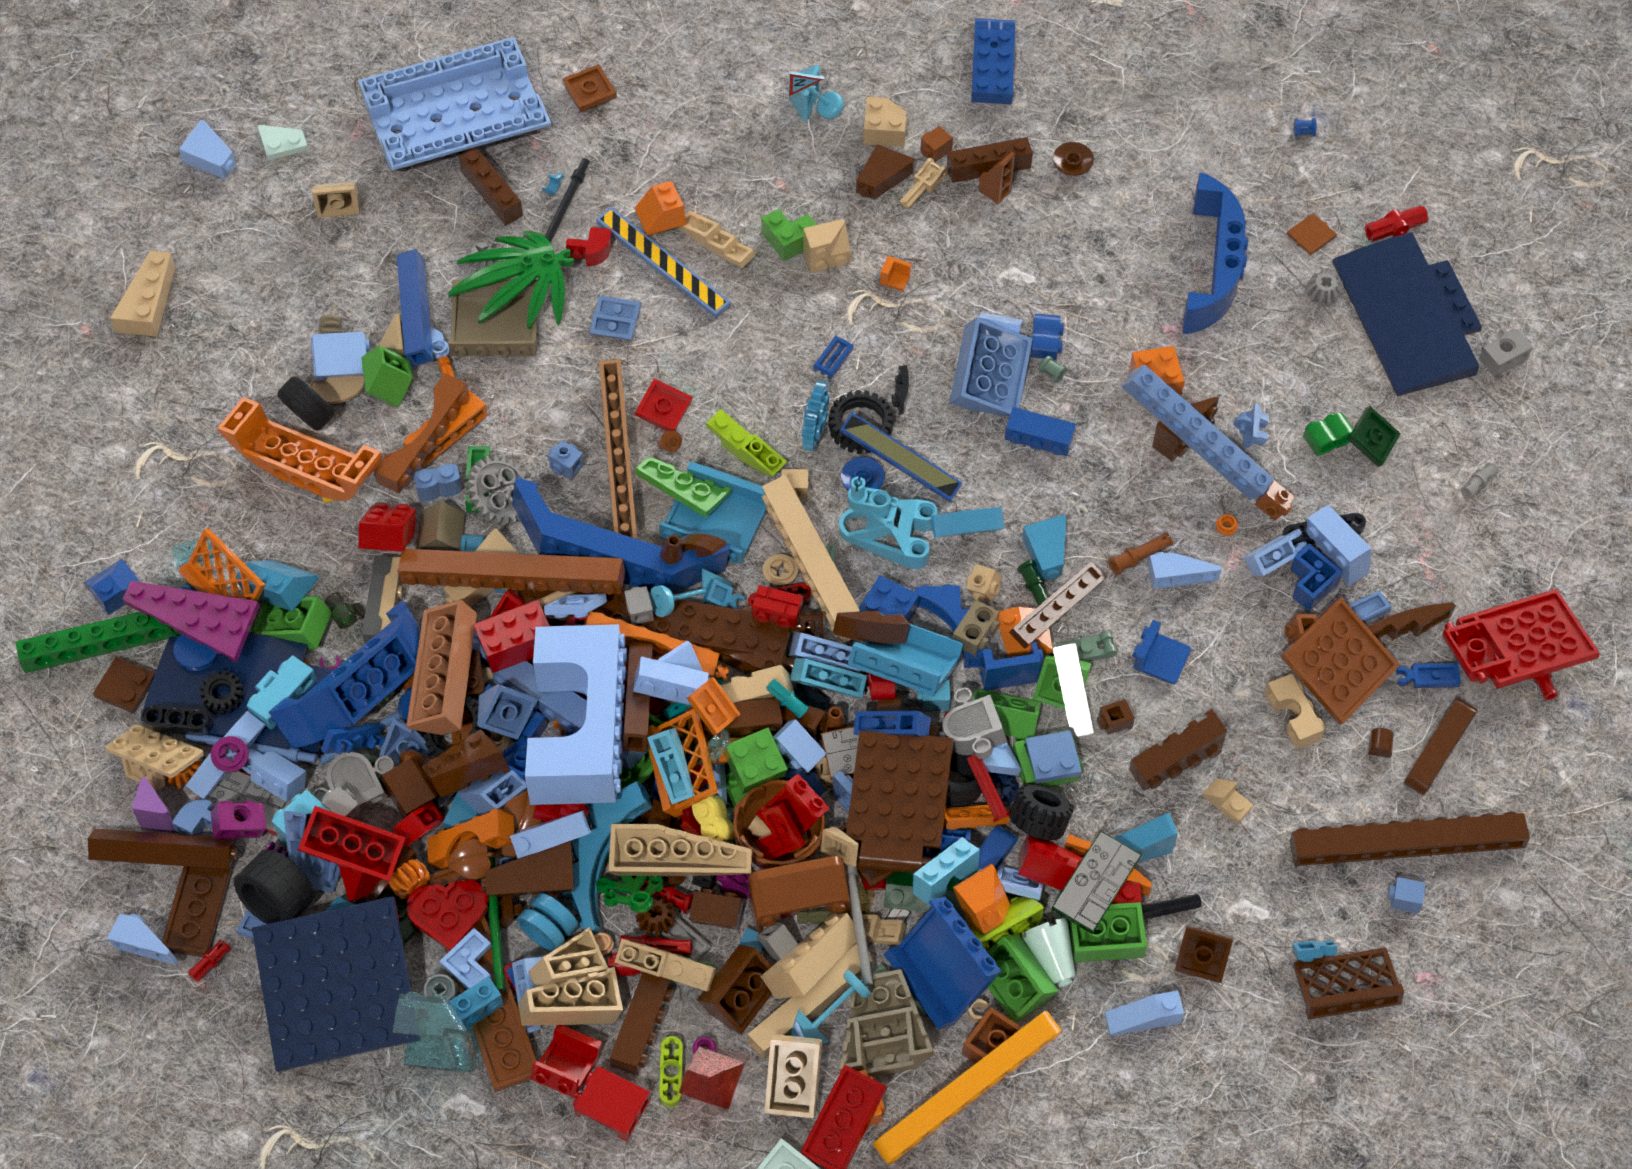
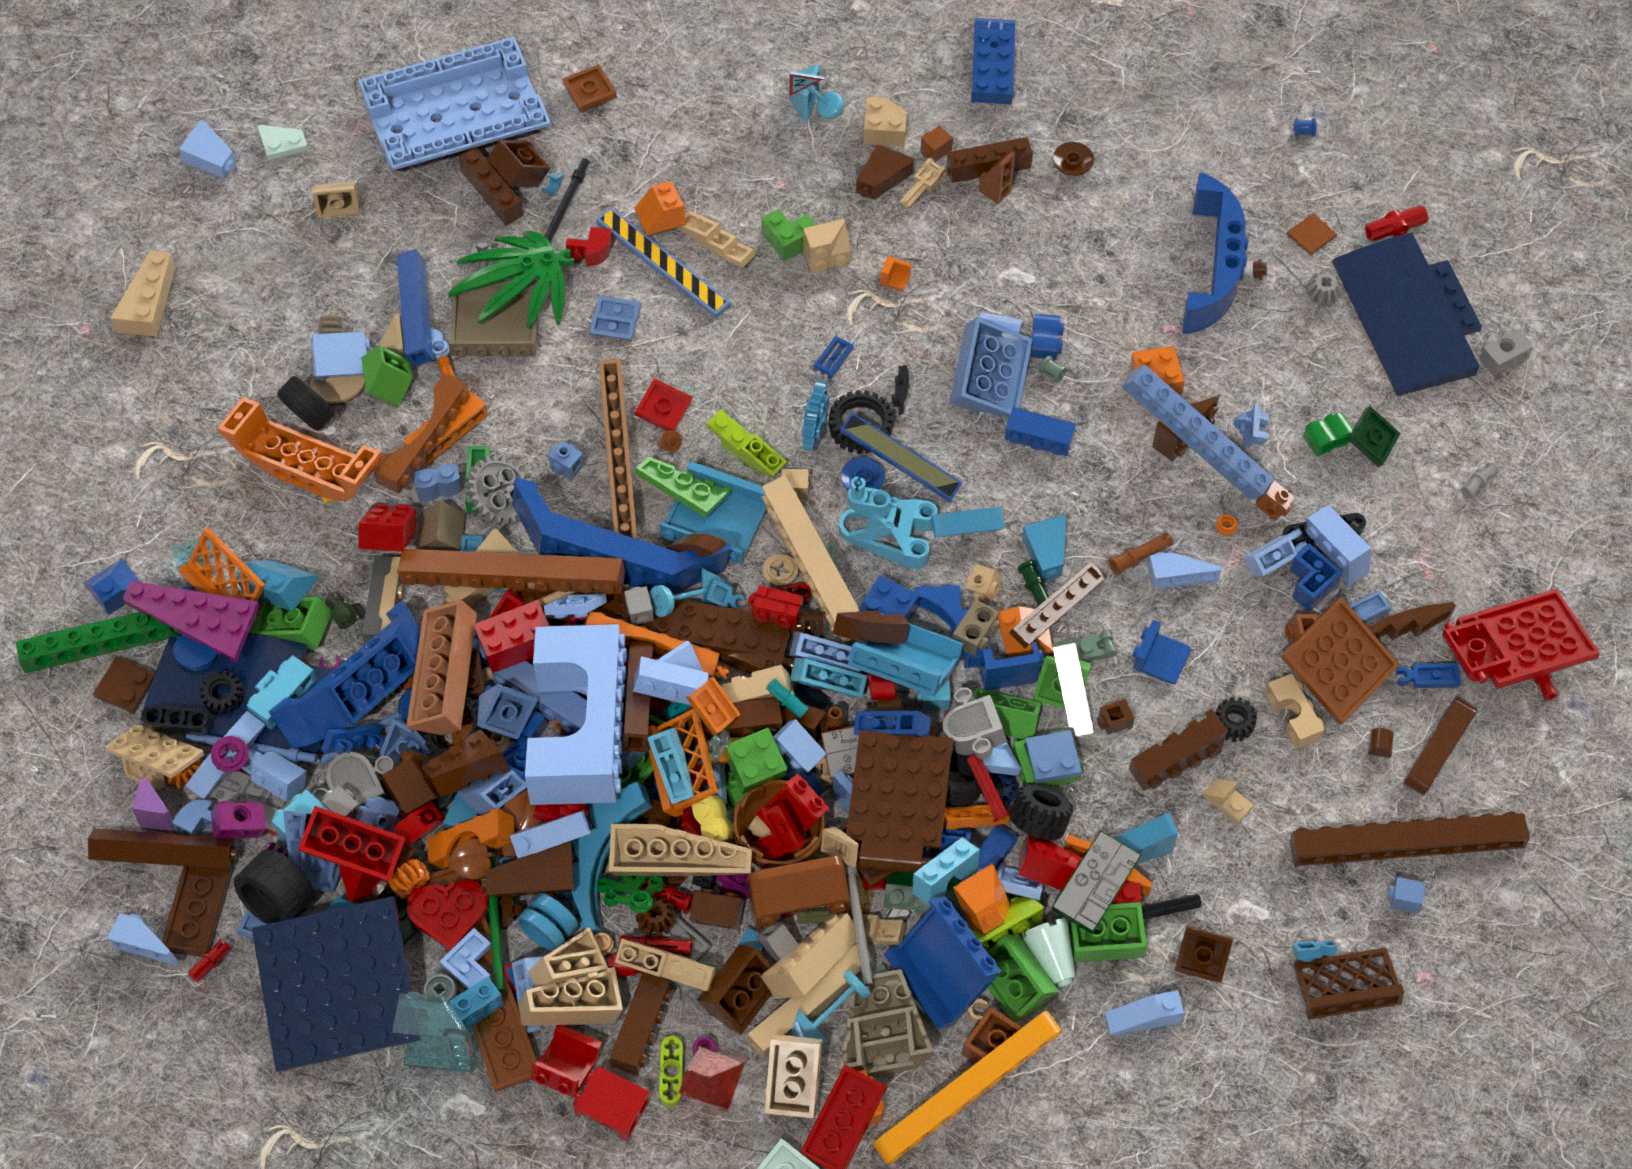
reddish brown cone [660,535,682,565] -> none
none -> medium blue plant [355,796,400,834]
none -> reddish brown brick [488,140,550,187]
none -> black tyre [1216,697,1257,742]
none -> reddish brown plate [1253,259,1267,280]

